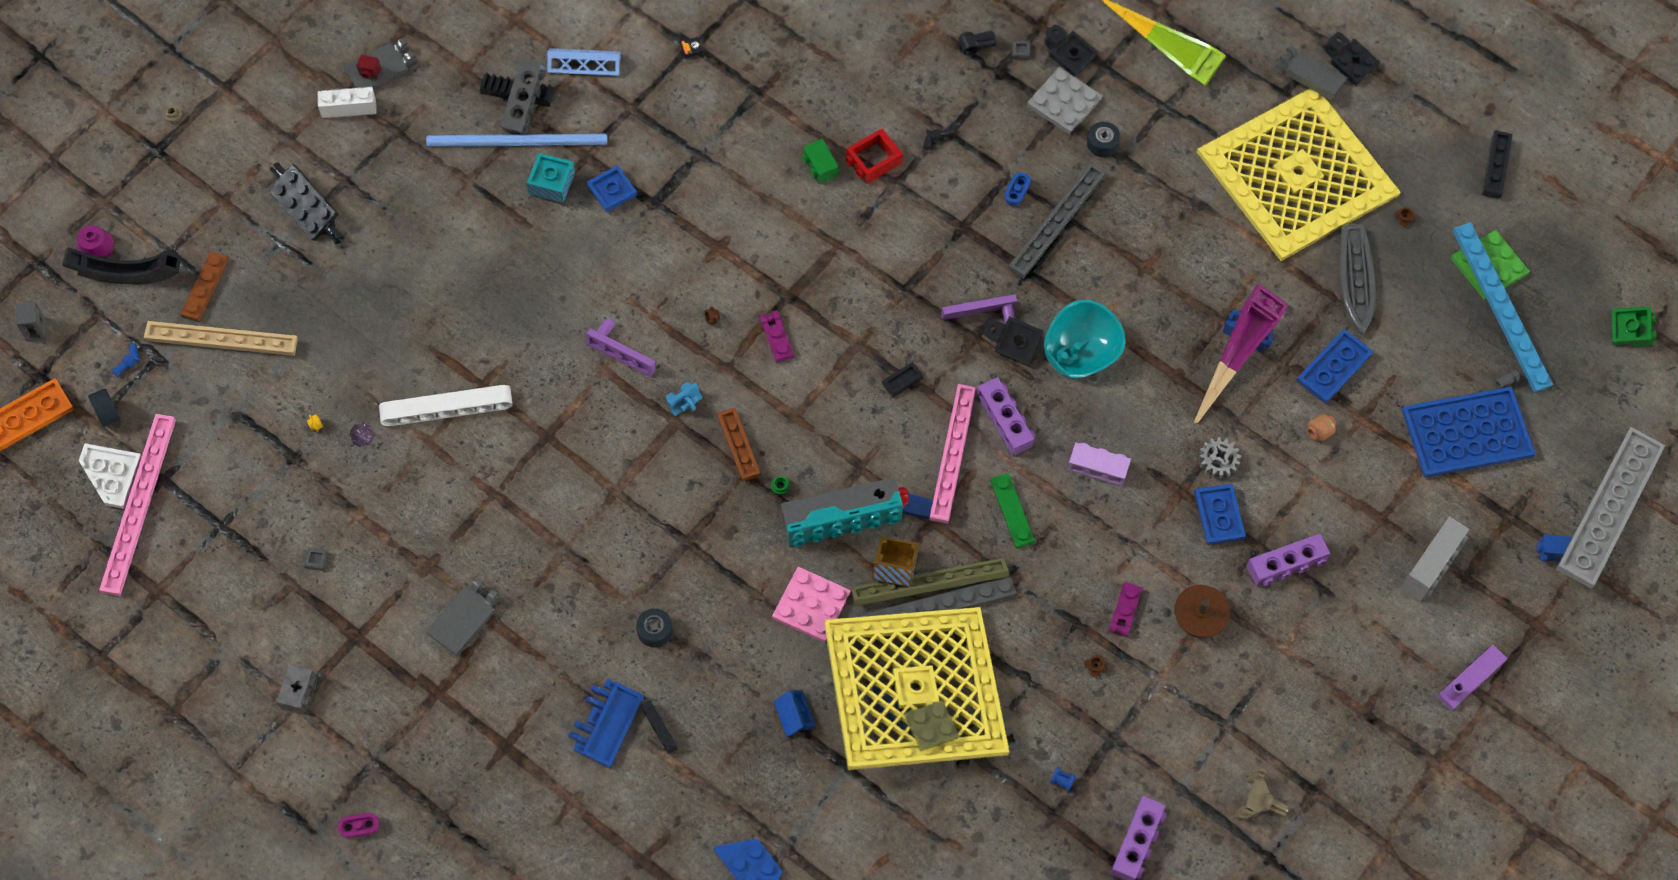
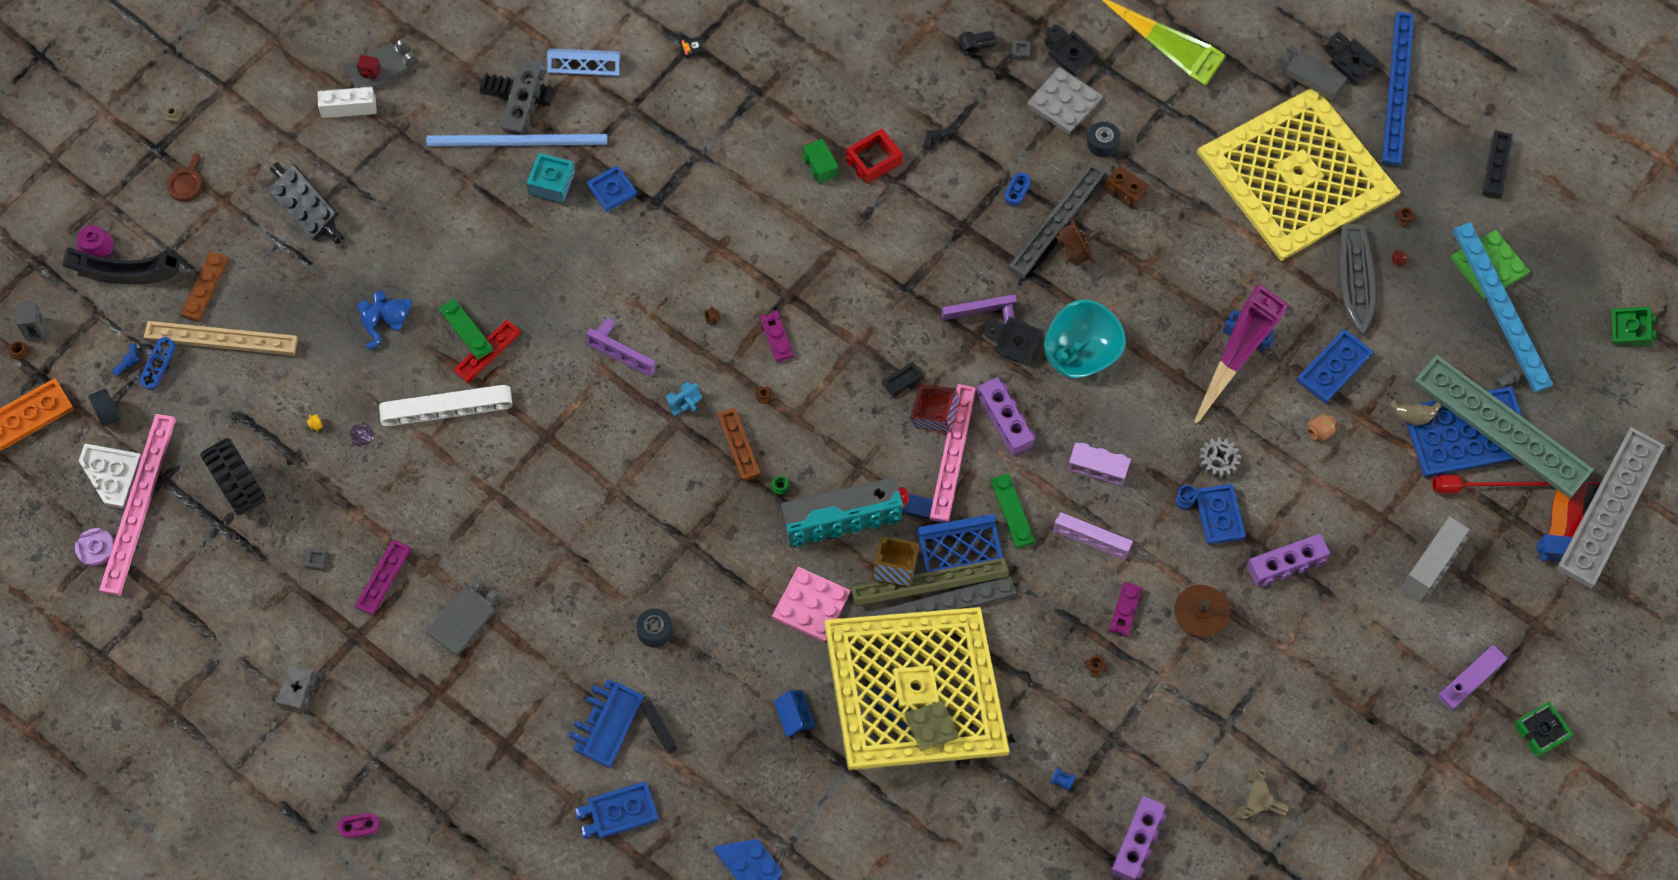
none -> reddish brown plate [9,341,29,360]
none -> lavender tile [75,528,115,567]
none -> blue beam [140,337,176,390]
none -> copper piece [166,153,203,202]
none -> black tyre [200,438,266,515]
none -> magenta plate [355,539,411,616]
none -> blue animal [357,290,413,349]
none -> green plate [439,299,493,360]
none -> red plate [453,320,521,384]
none -> blue tile [575,781,659,839]
none -> reddish brown plate [754,386,773,404]
none -> clear red container [910,384,961,433]
none -> blue fence [917,514,1003,573]
none -> lavender fence [1053,512,1133,560]
none -> reddish brown piece [1056,217,1104,266]
none -> reddish brown brick [1104,165,1149,209]
none -> blue wheel [1175,485,1197,510]
none -> blue plate [1382,11,1414,167]
none -> dark tan piece [1389,400,1442,426]
none -> clear red plate [1391,249,1407,267]
none -> sand green plate [1413,355,1594,499]
none -> flag [1432,475,1601,537]
none -> piece [1513,701,1574,758]

